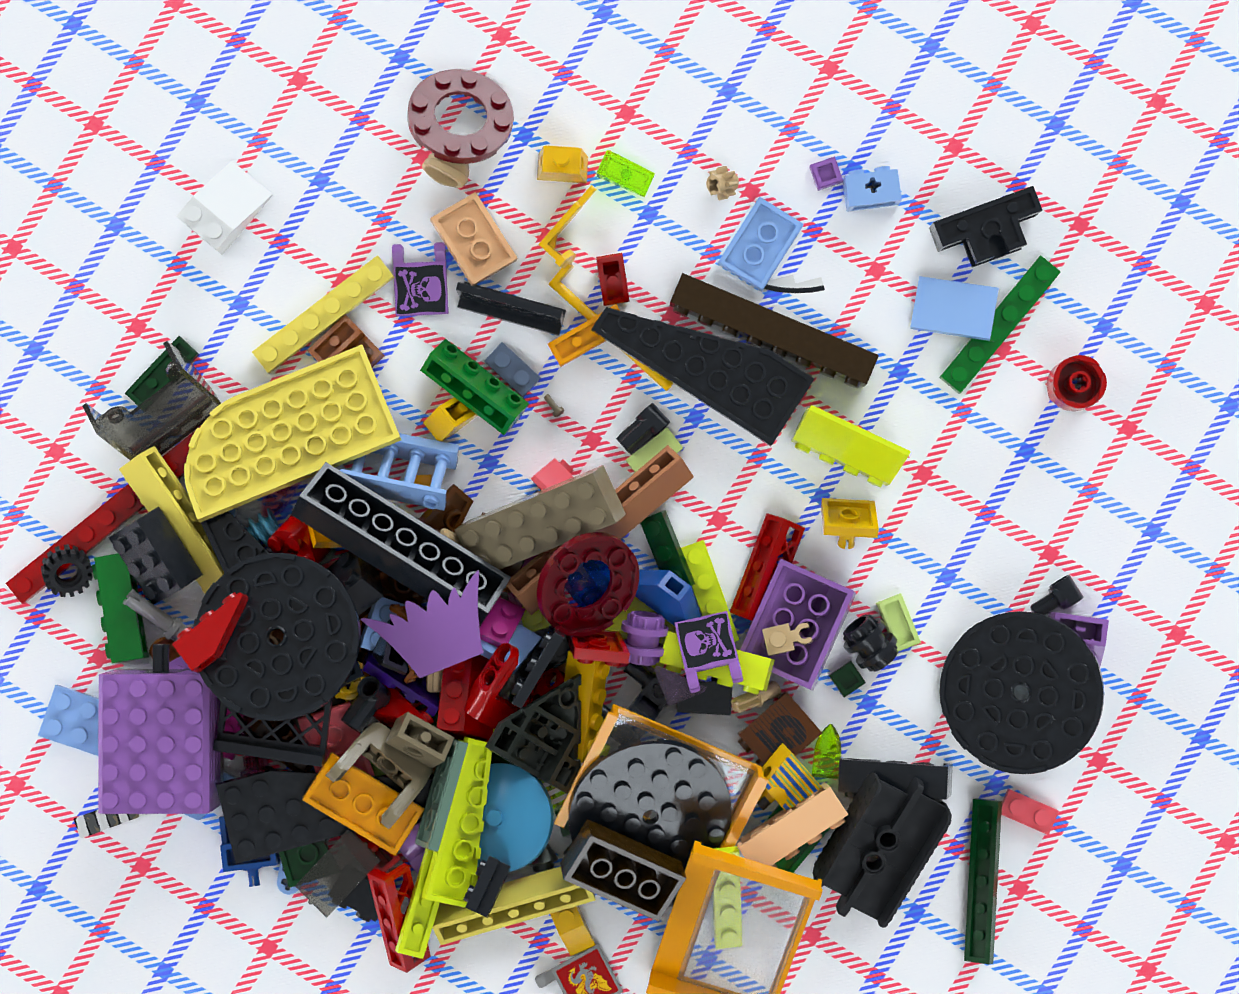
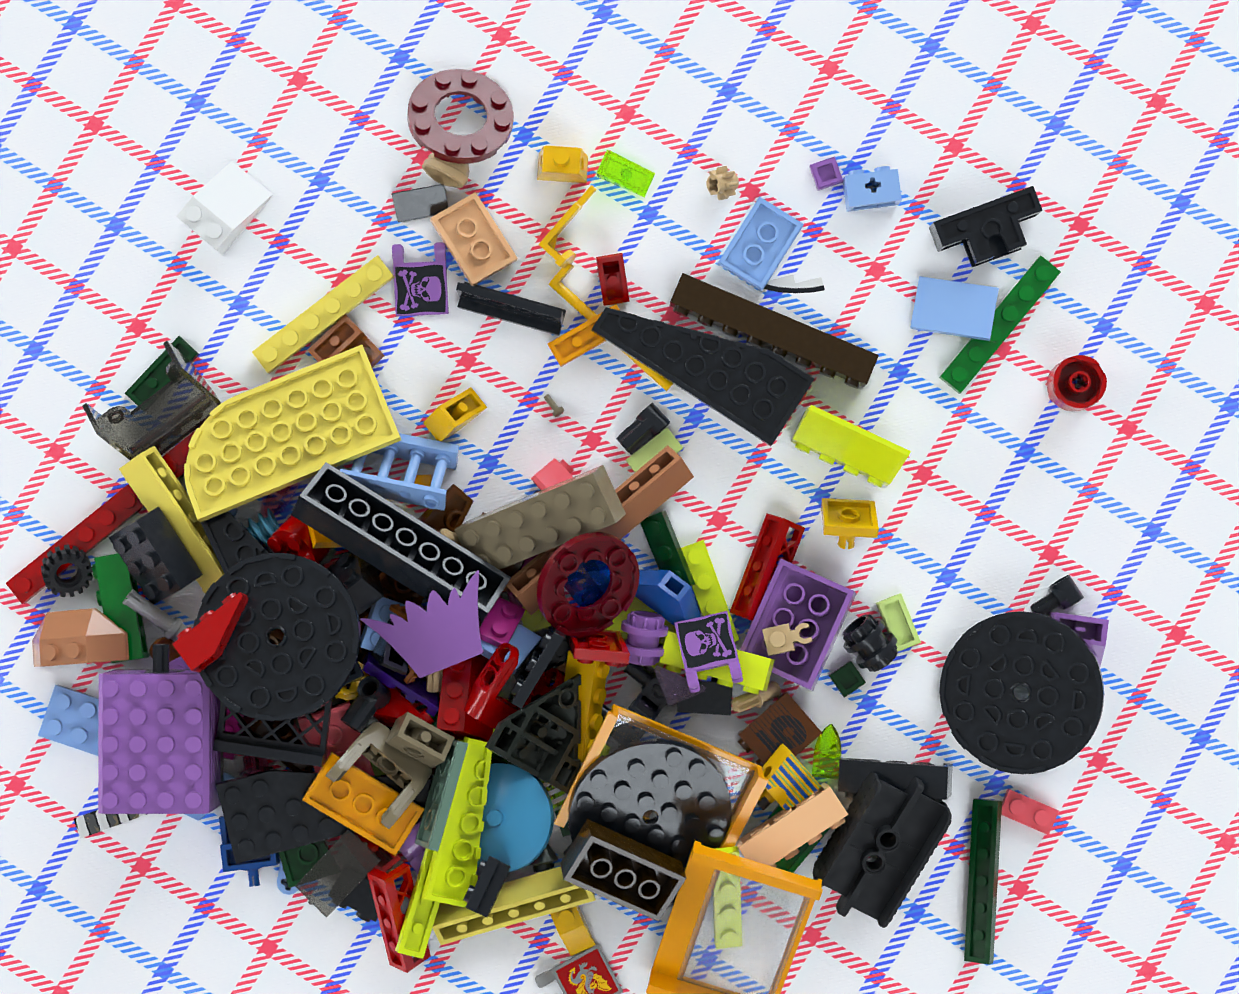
green brick [420,339,530,435] -> none
sand blue plate [484,342,541,398] -> none
none -> nougat wedge [32,608,129,667]
none -> slope [392,184,449,223]

